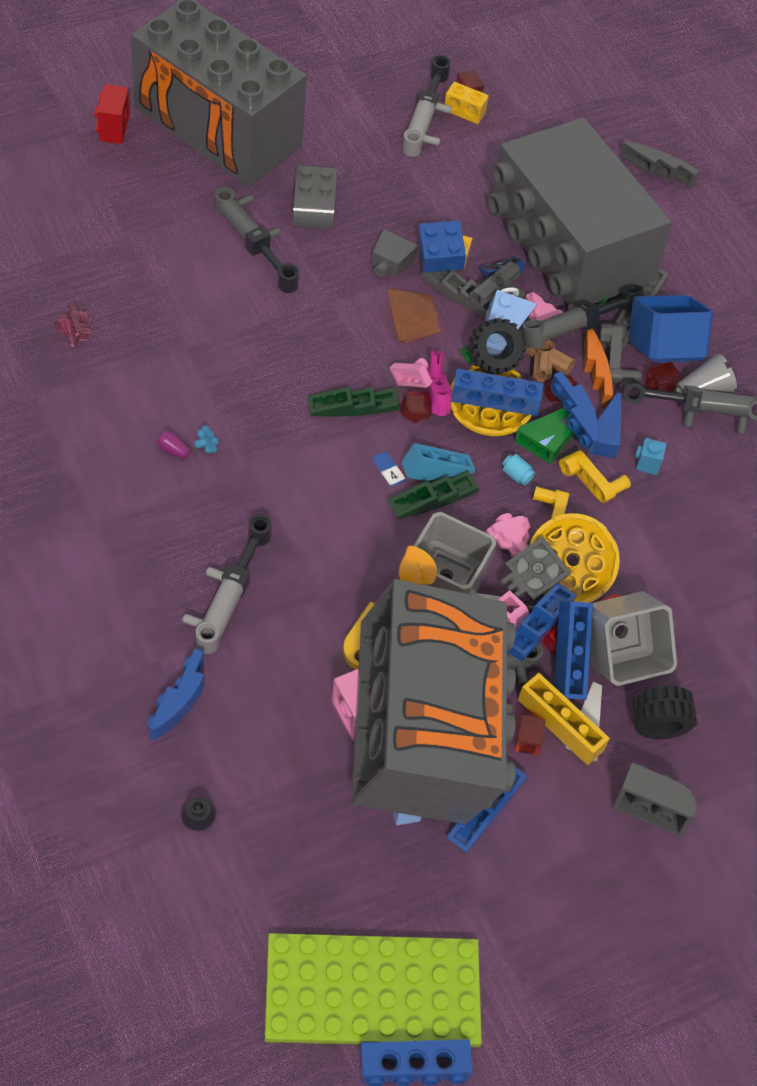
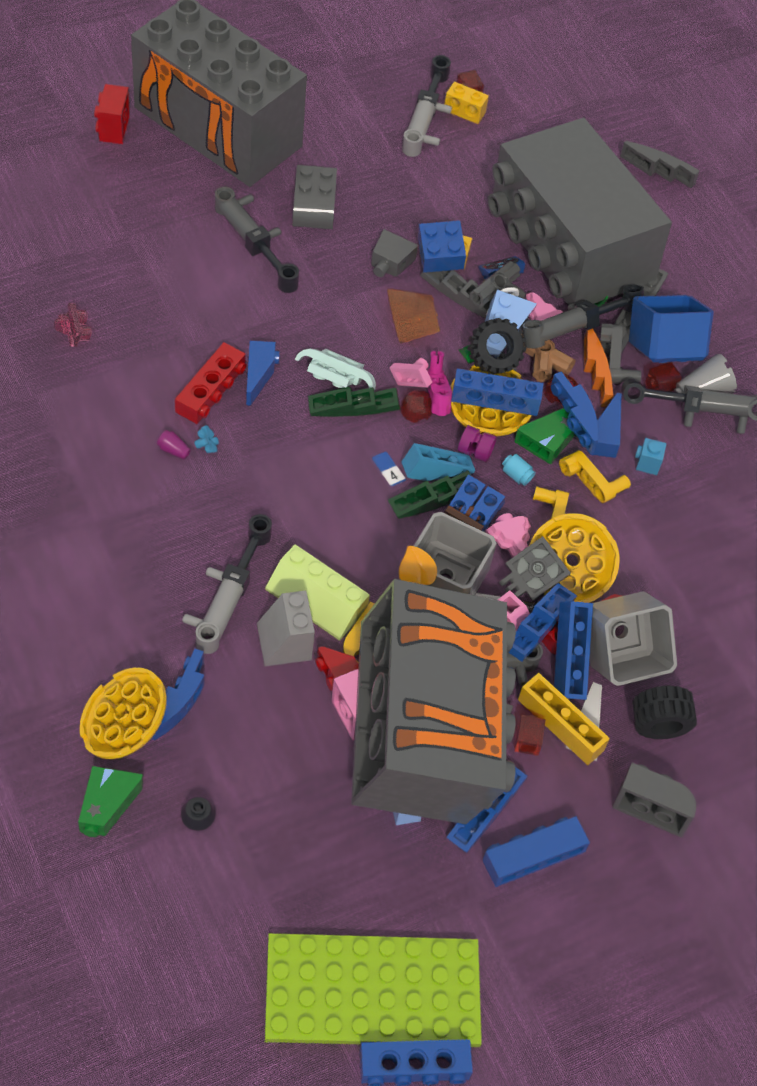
none -> green slope [78,766,143,837]
none -> yellow brick [80,668,167,759]
none -> red brick [175,342,247,424]
none -> blue slope [246,341,279,406]
none -> light grey slope [257,590,315,666]
none -> yellowish green slope [265,545,370,641]
none -> light aqua plate [295,348,376,390]
none -> red slope [315,646,359,691]
none -> blue hips [445,474,505,532]
none -> magenta wheel [458,425,497,463]
none -> blue brick [482,816,590,887]

